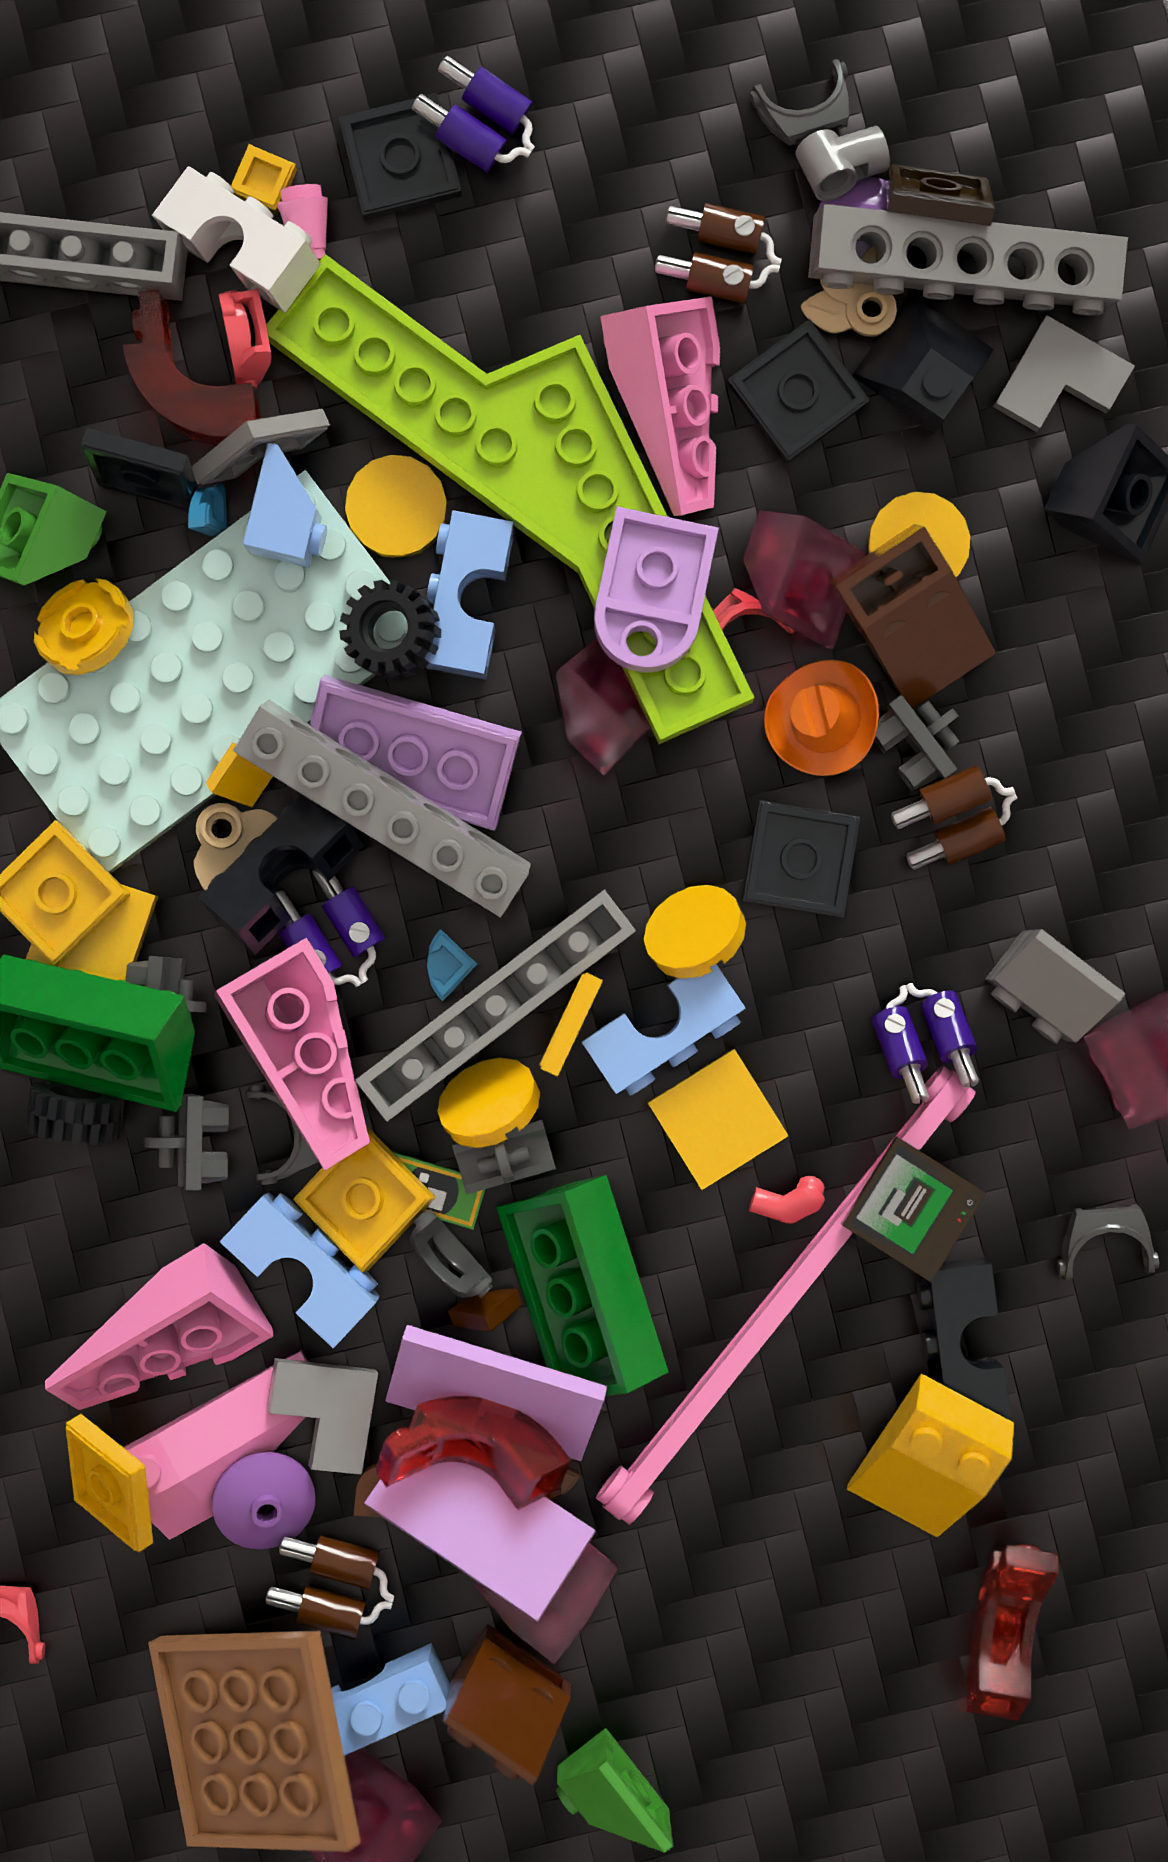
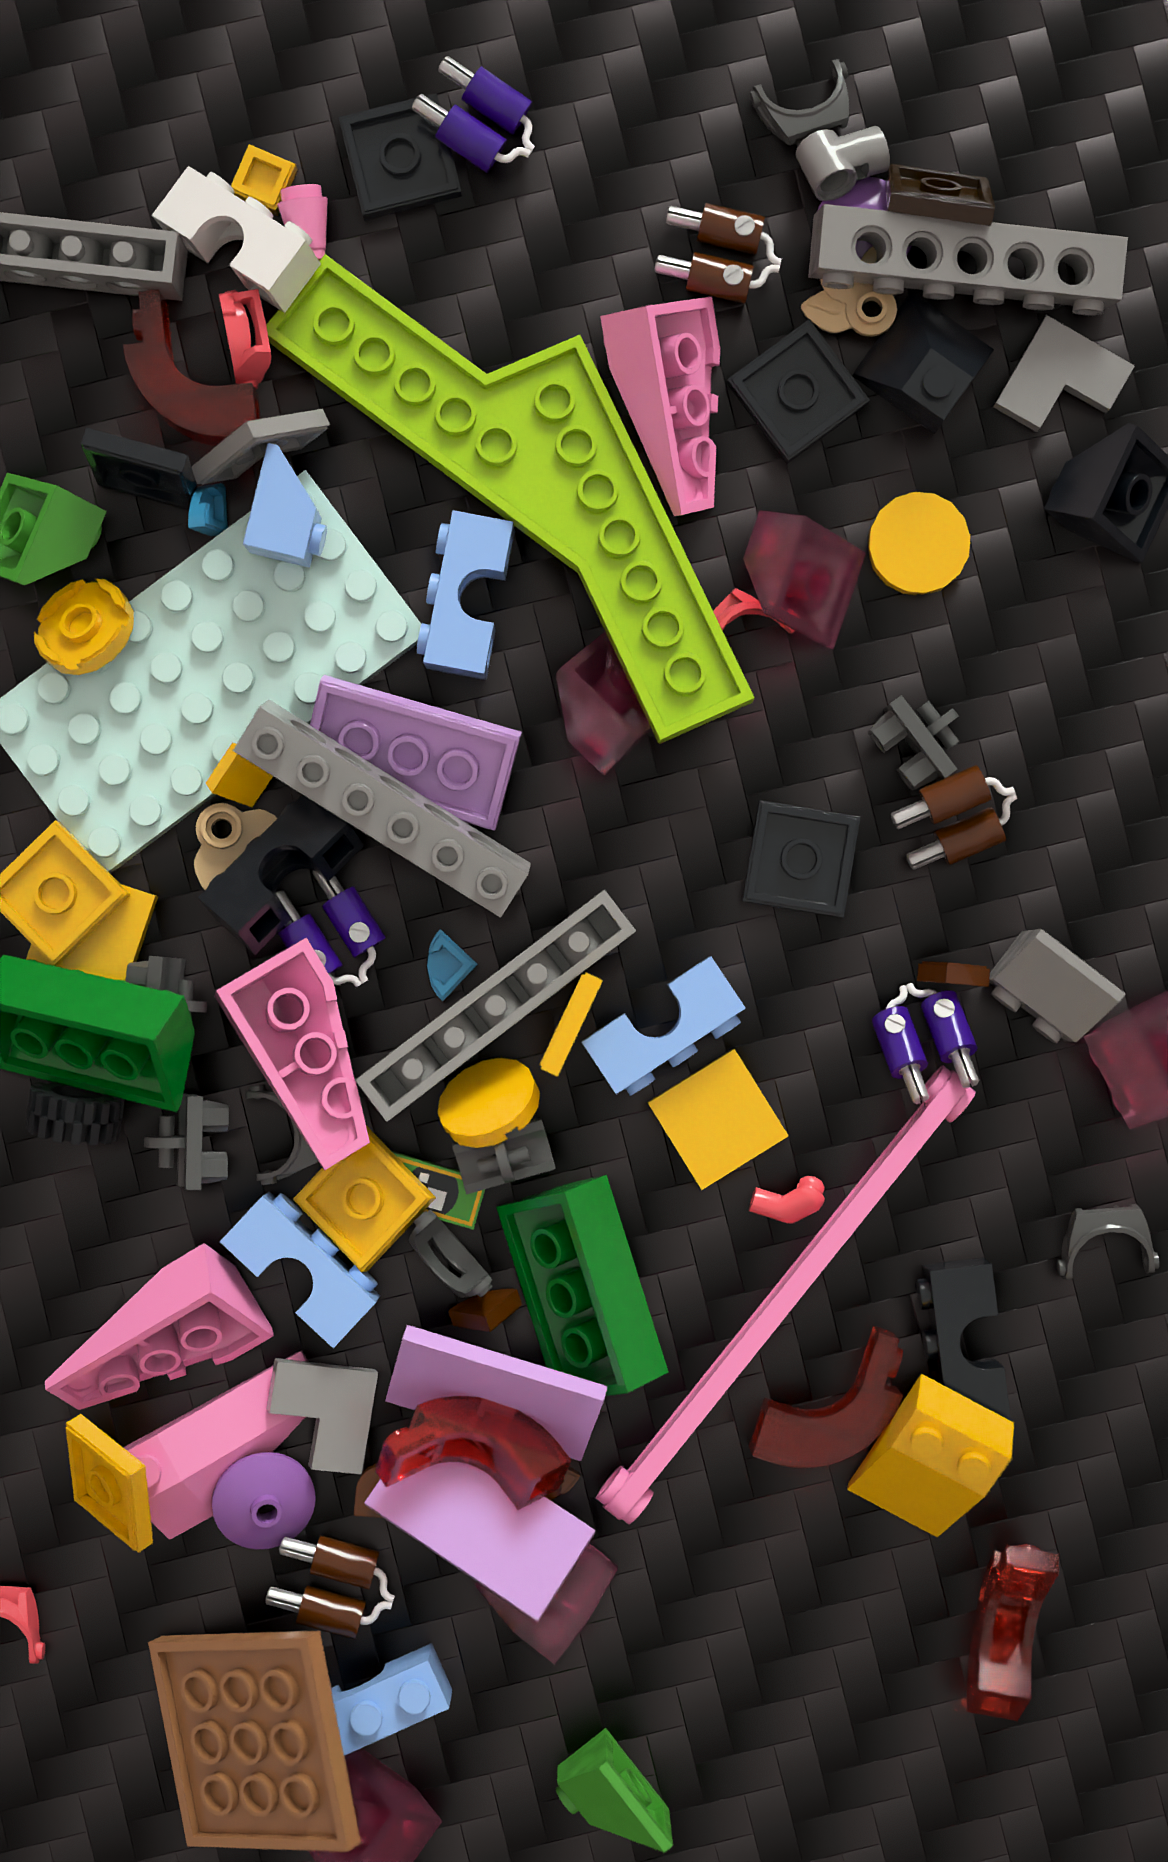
black tyre [339,579,441,680] -> none
yellow tile [345,455,447,558] -> none
reddish brown slope [443,1623,571,1785] -> none
lavender tile [594,507,719,672] -> none
yellow tile [644,885,746,979] -> none
orange hat [764,660,879,776] -> none
reddish brown slope [828,524,996,709] -> none
tile [841,1137,987,1282] -> none
none -> clear red arch [749,1326,903,1468]
none -> reddish brown tile [917,961,990,987]

